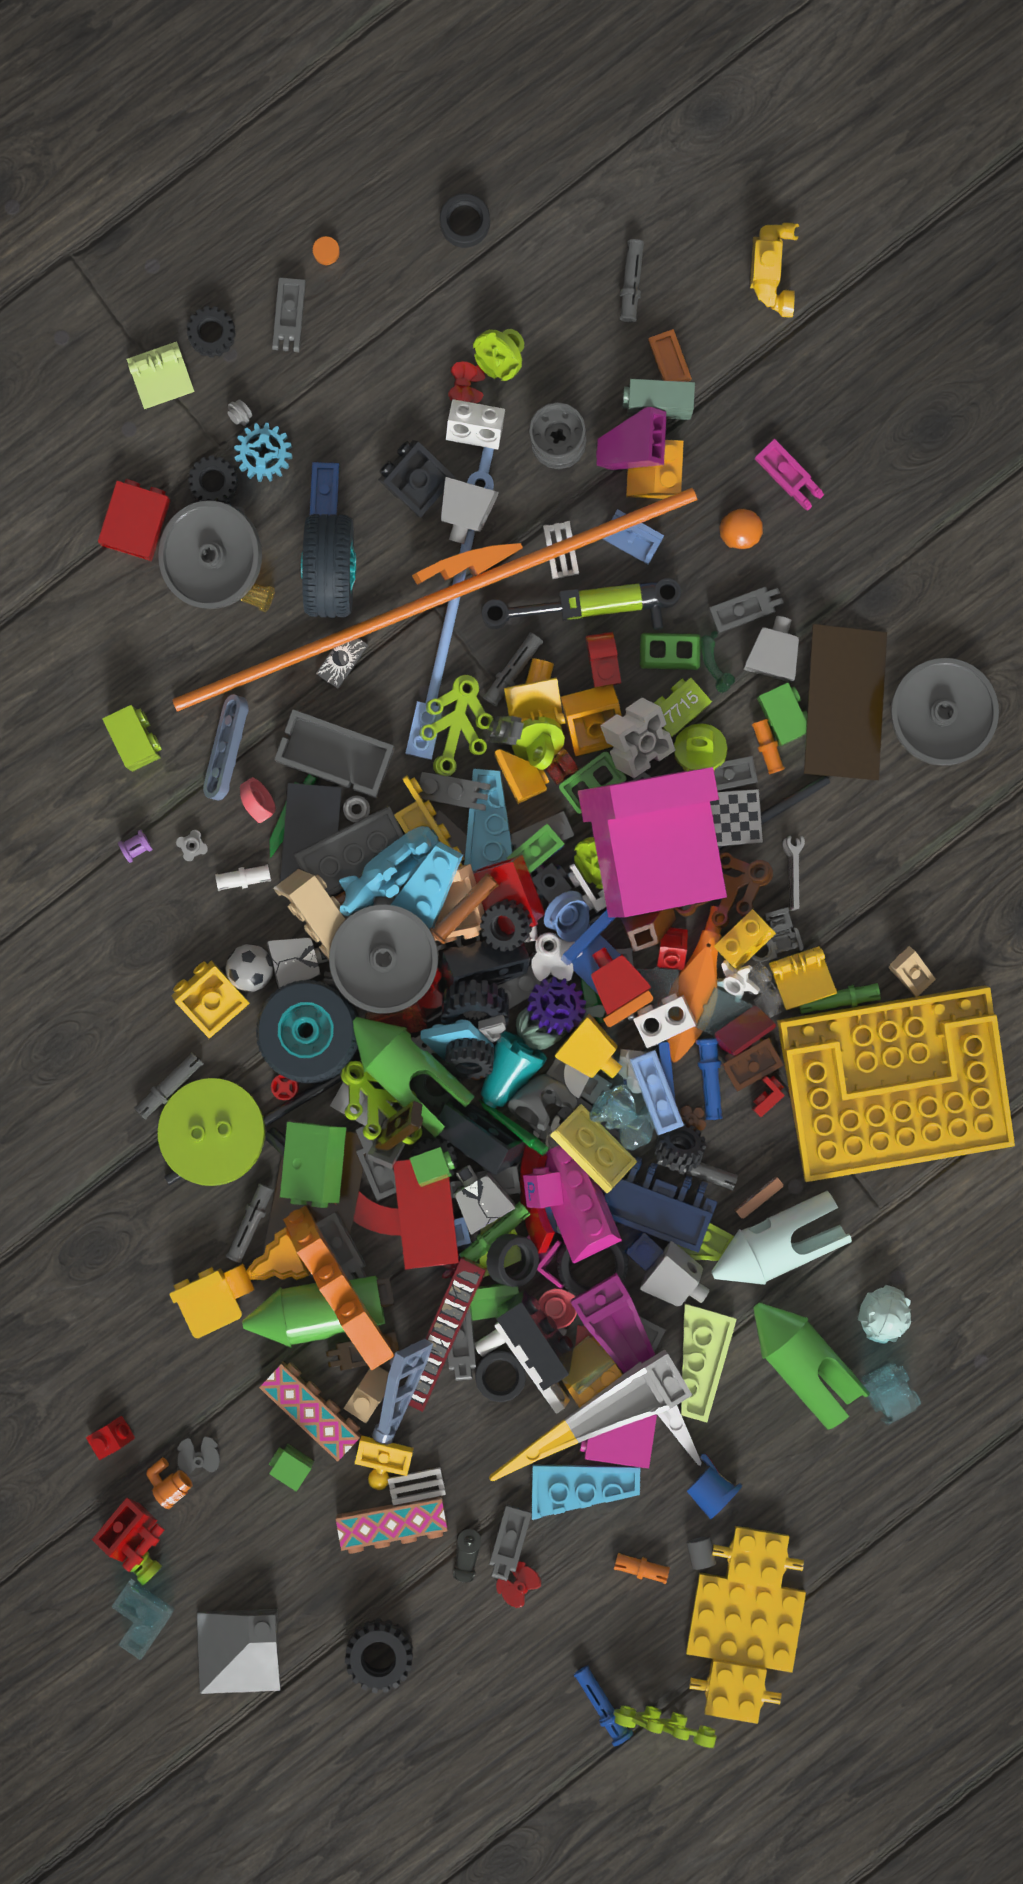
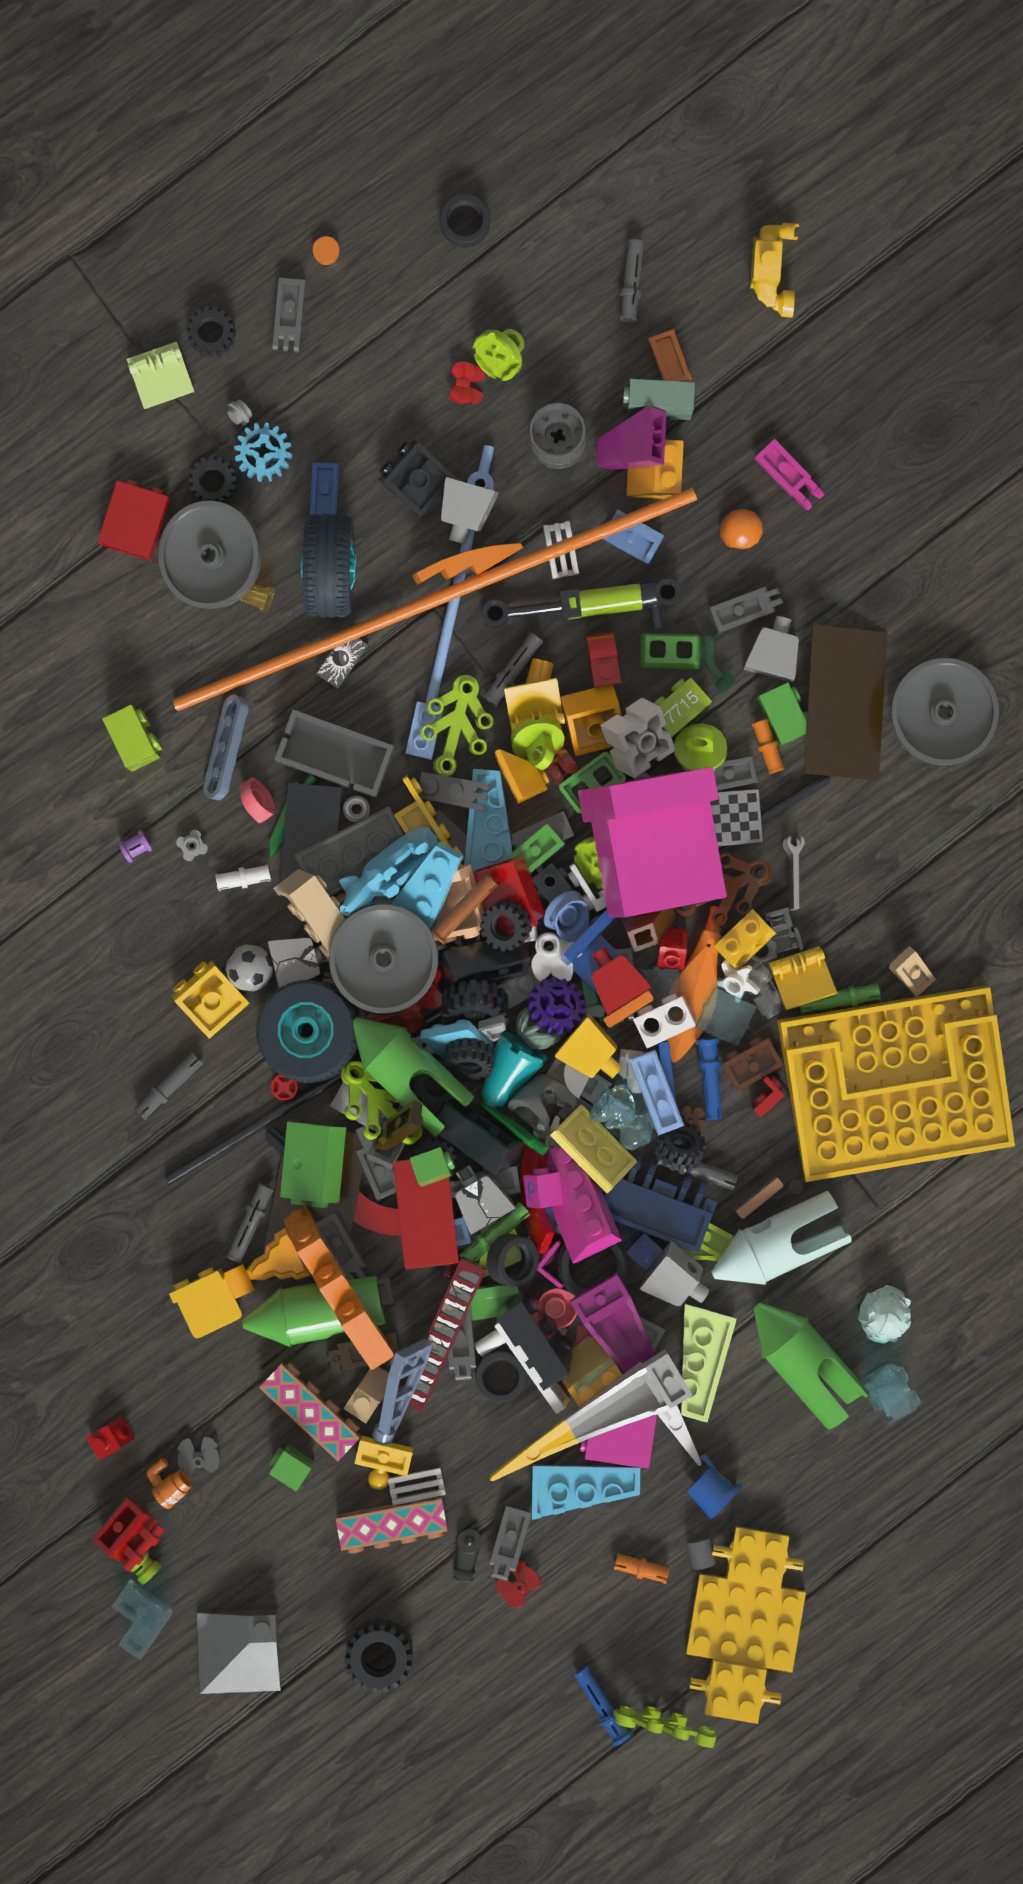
lime plate [158,1078,265,1186] -> none
white brick [446,399,505,449] -> none
dark grey hinge [488,716,524,745] -> none
dark red slope [715,1006,776,1056] -> none

